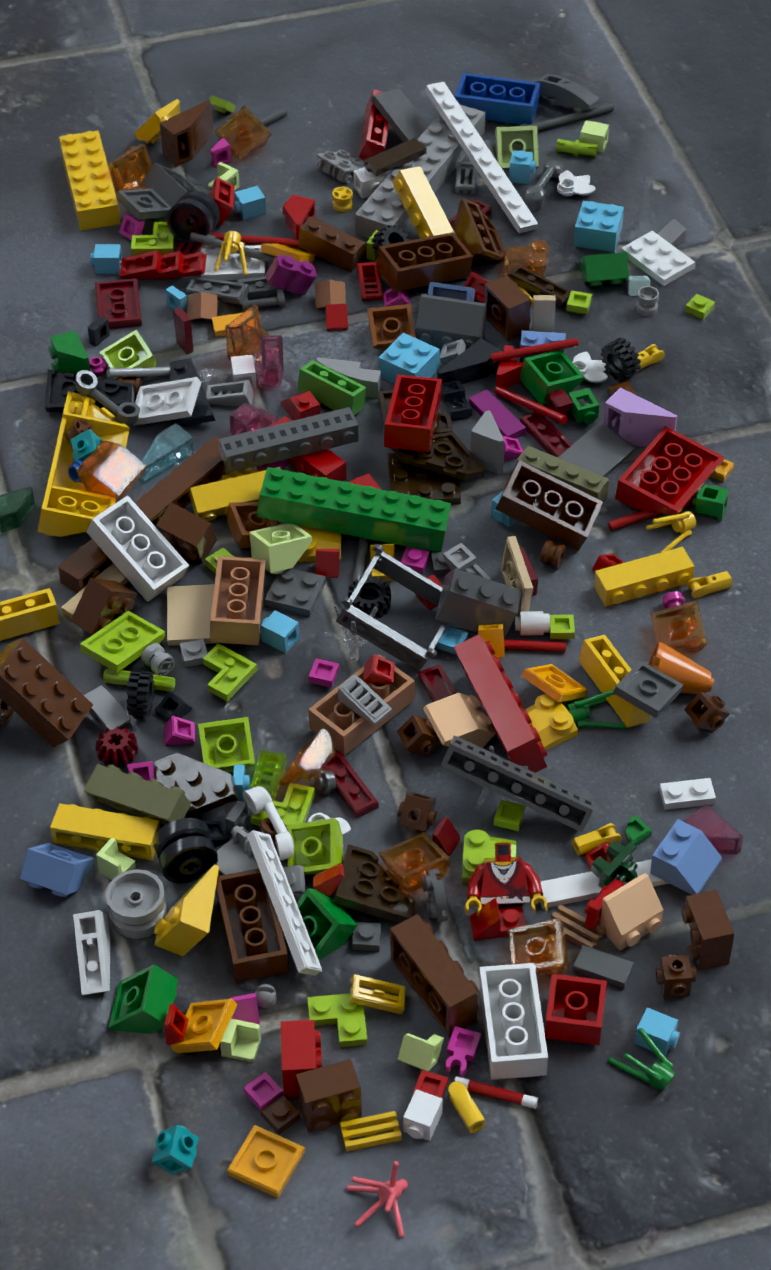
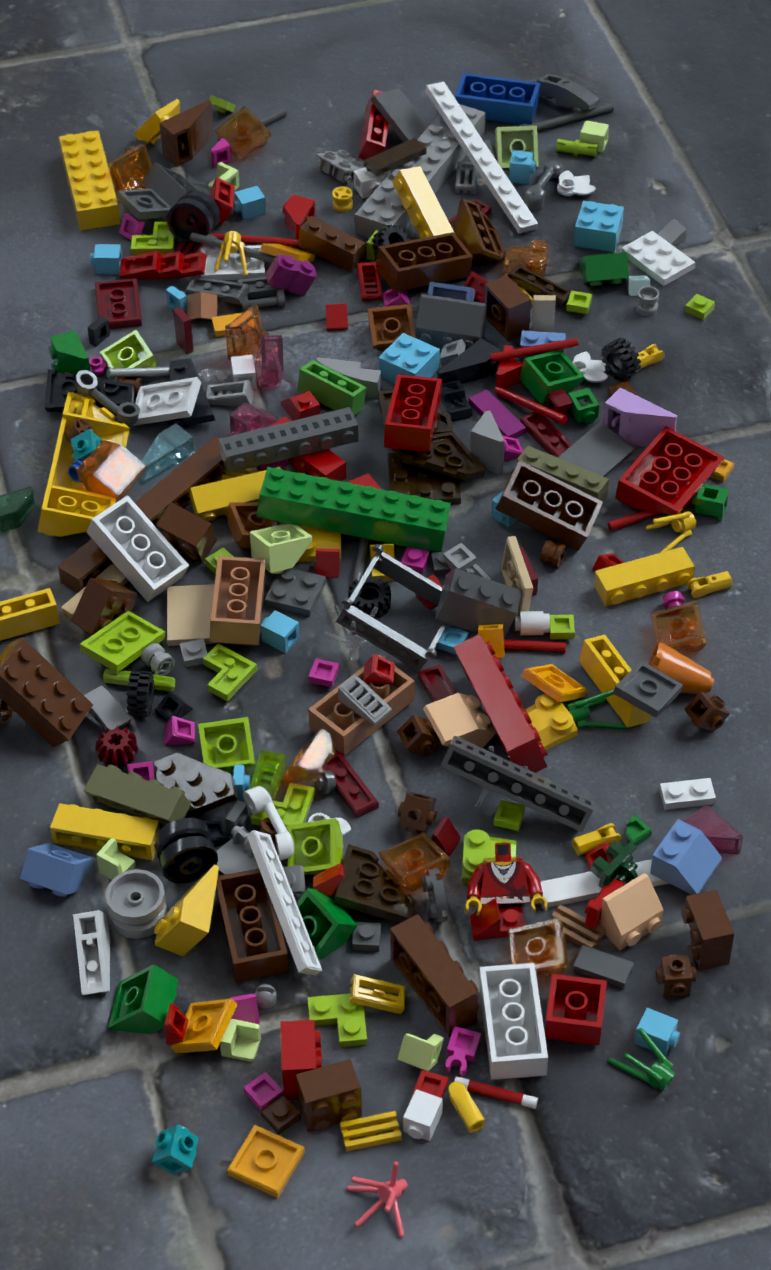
nougat panel [315,280,346,309] -> none

